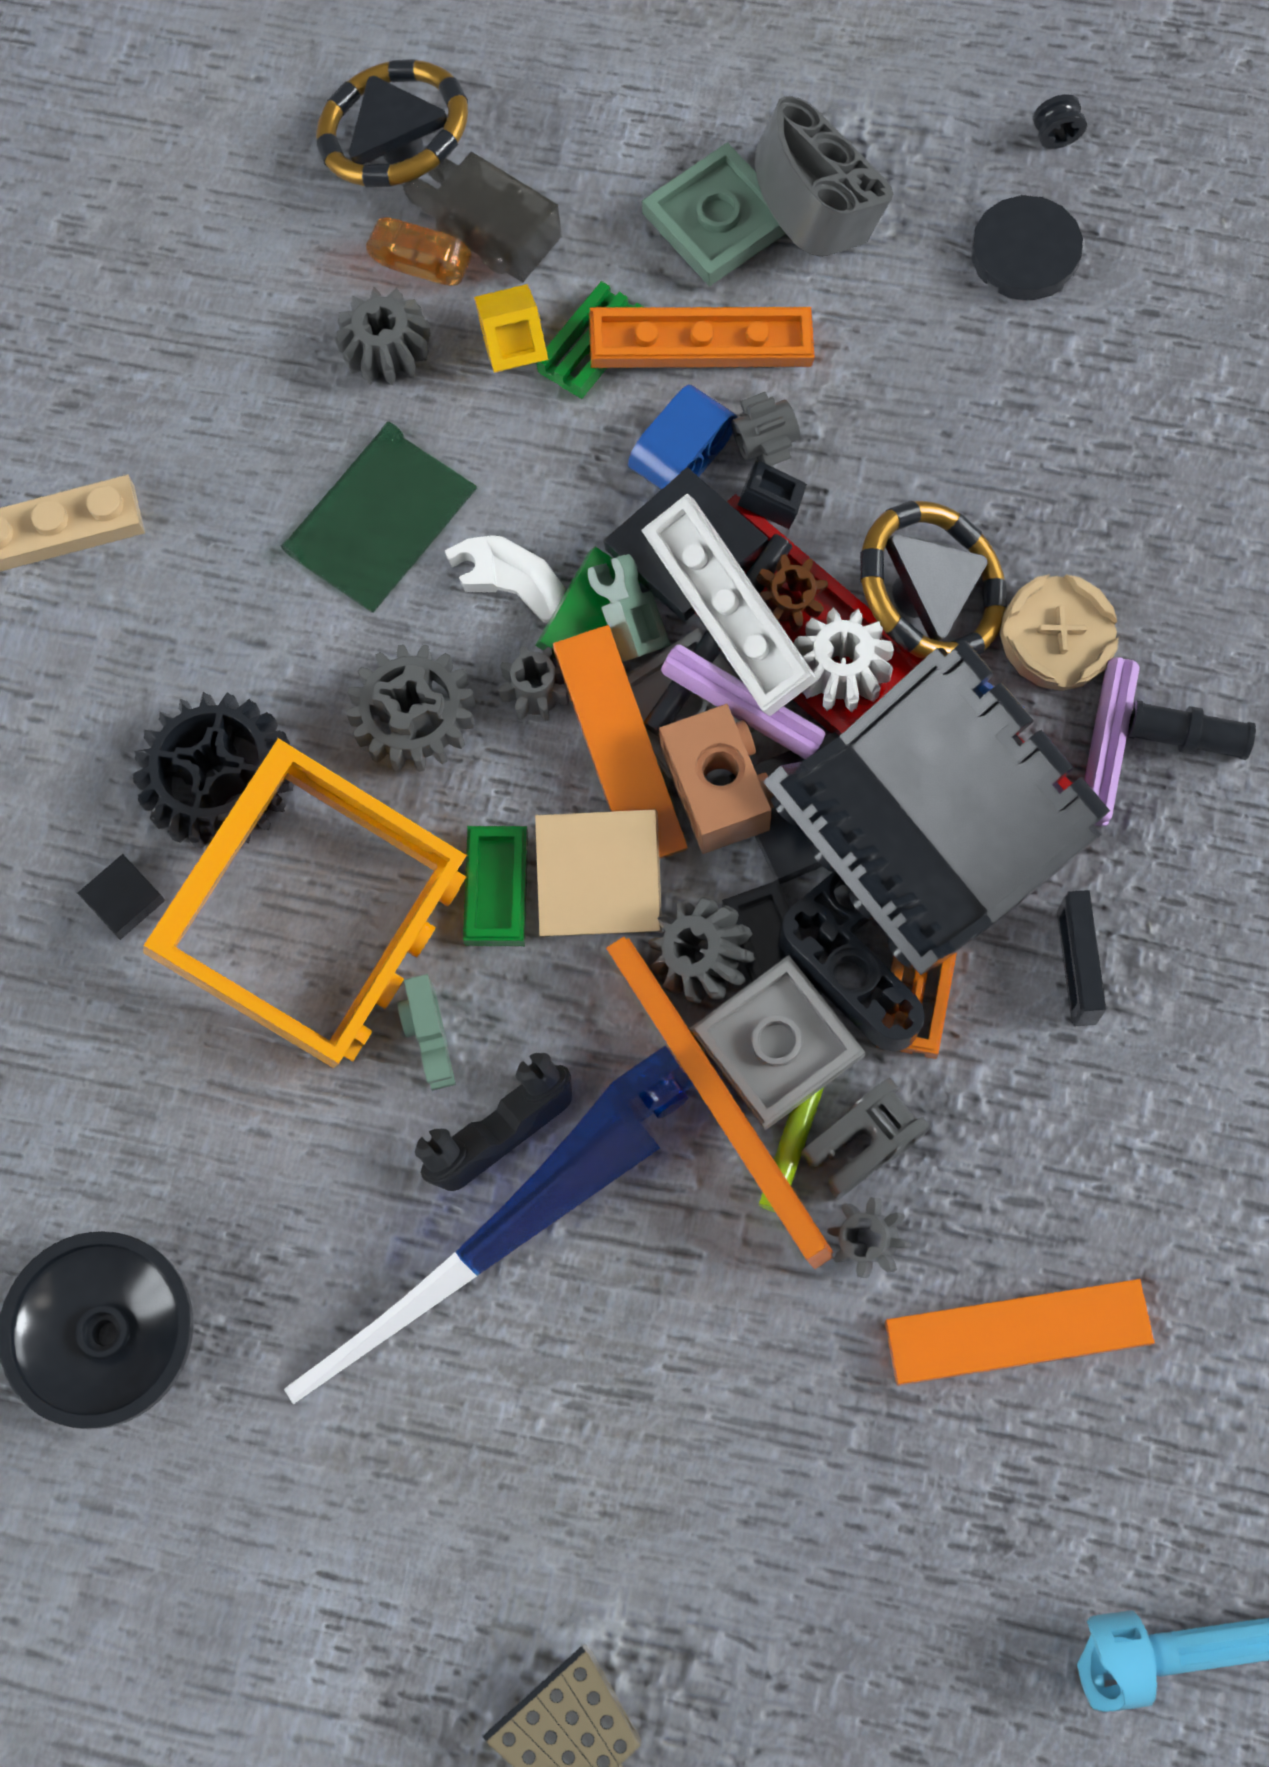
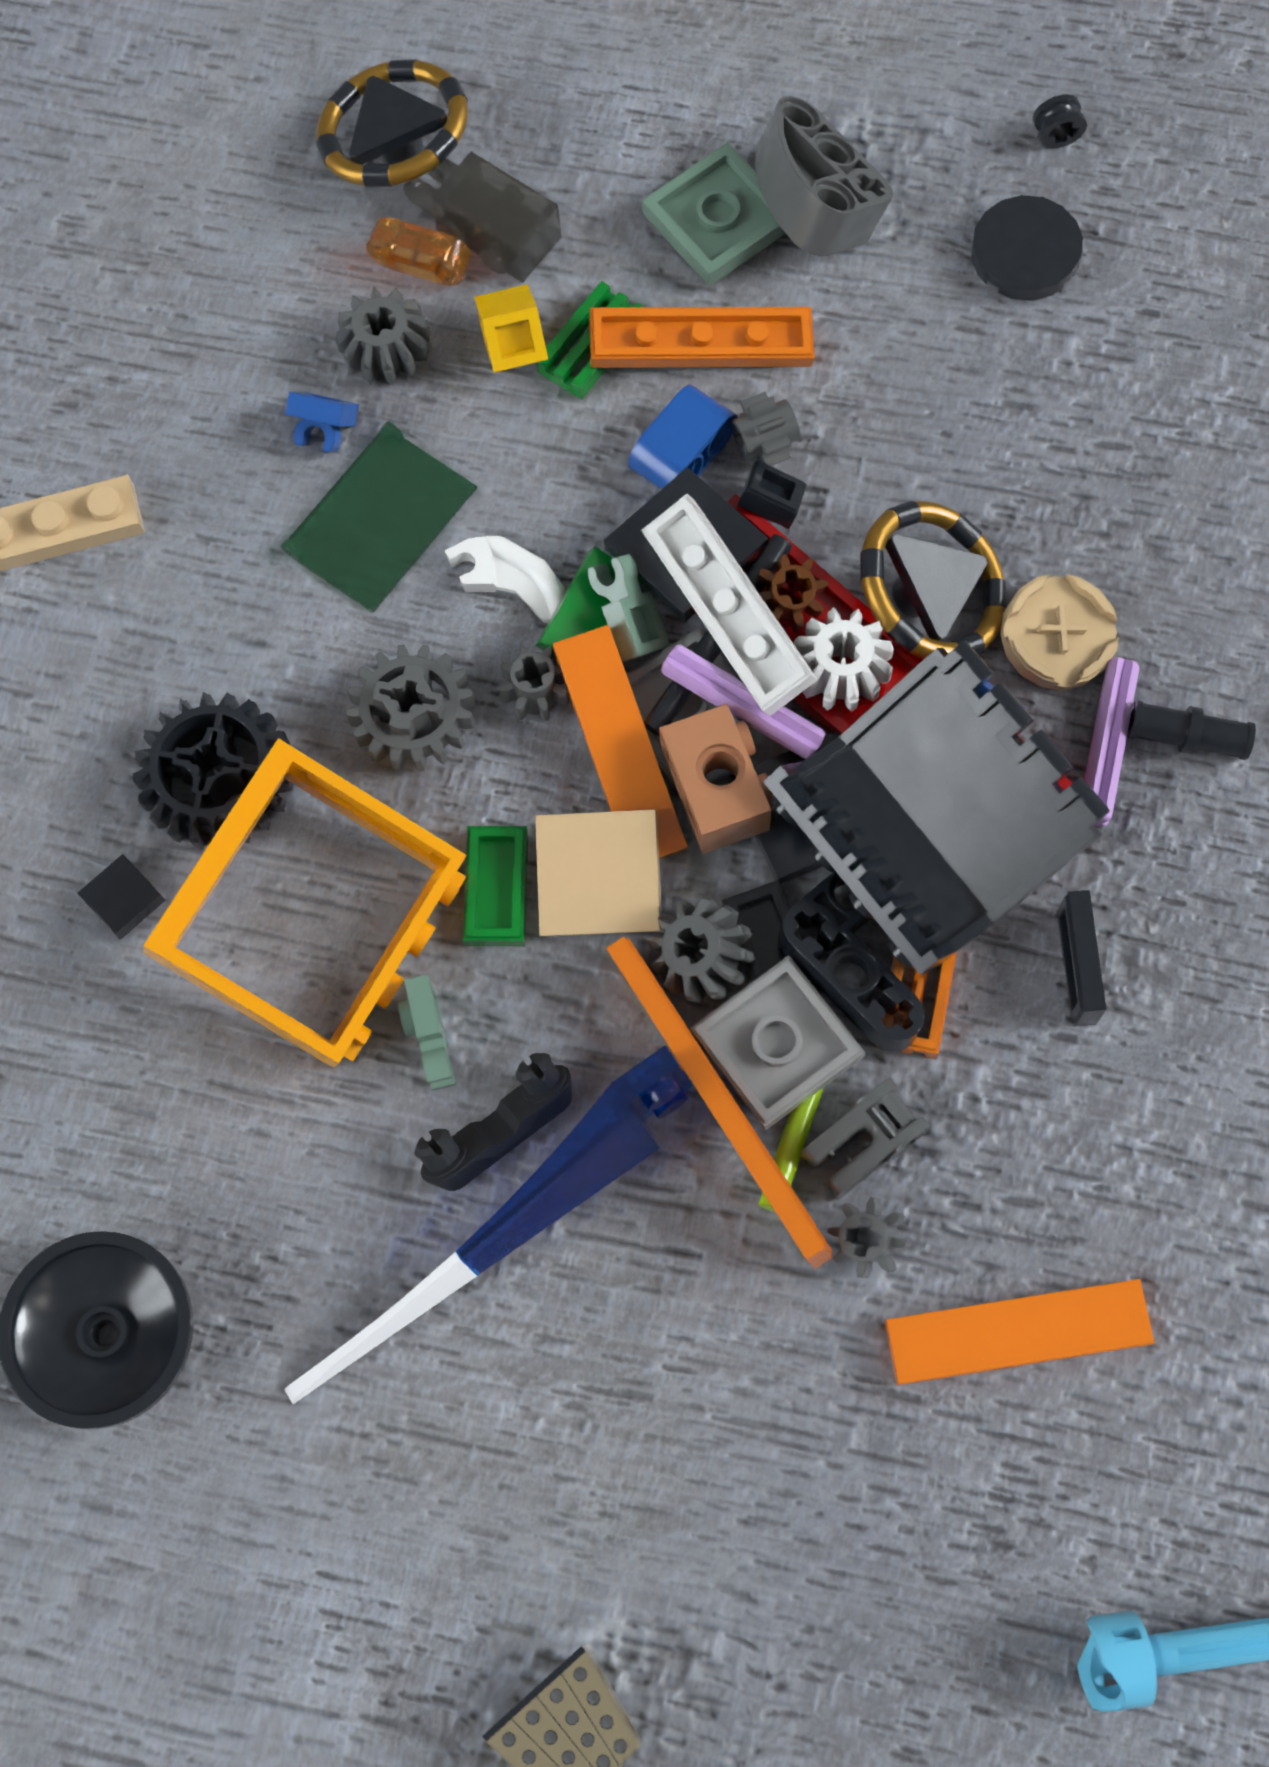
none -> blue tile [285,392,359,452]

